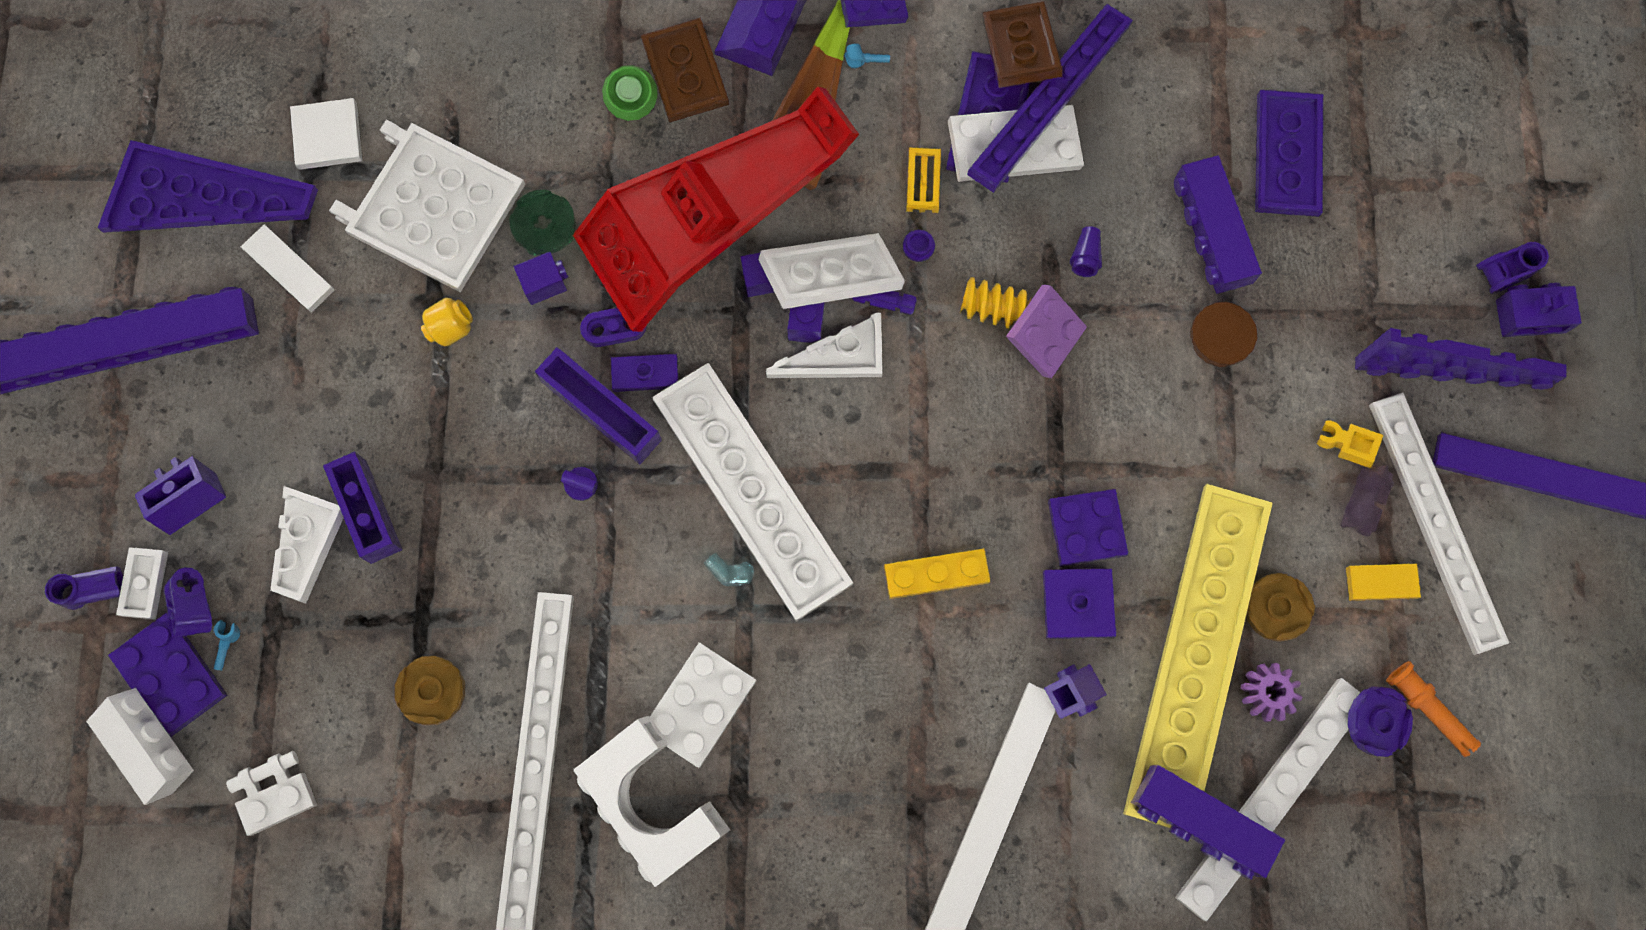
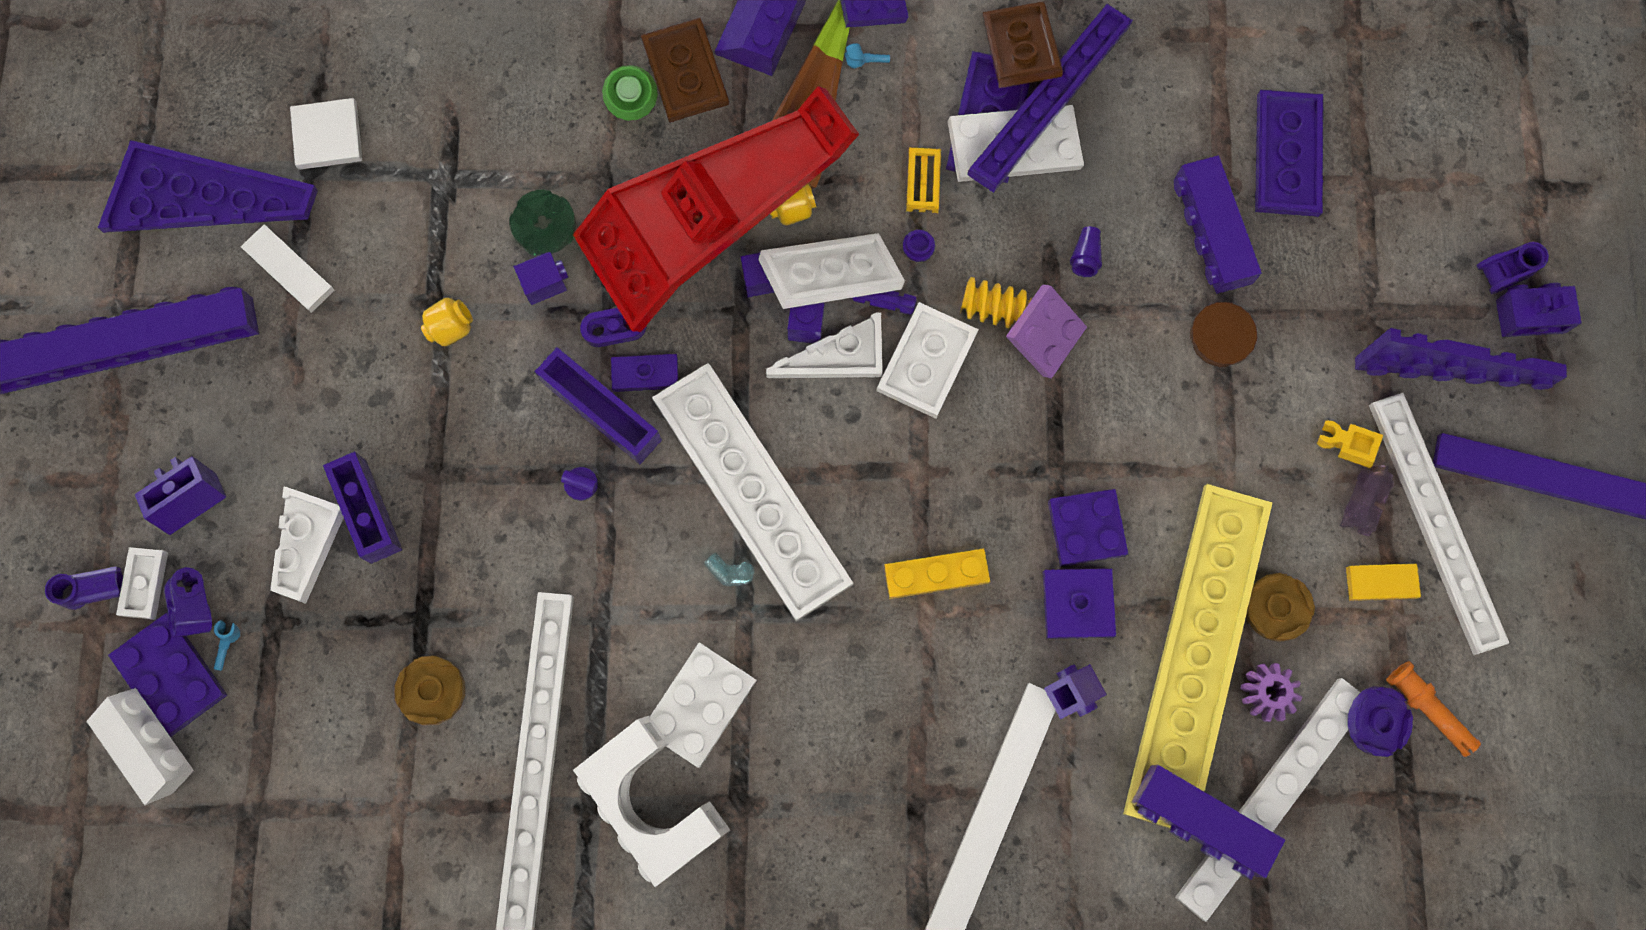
white plate [226,751,317,836] -> none
white plate [329,120,525,292] -> none
none -> yellow head [770,184,816,226]
none -> white plate [877,302,979,418]

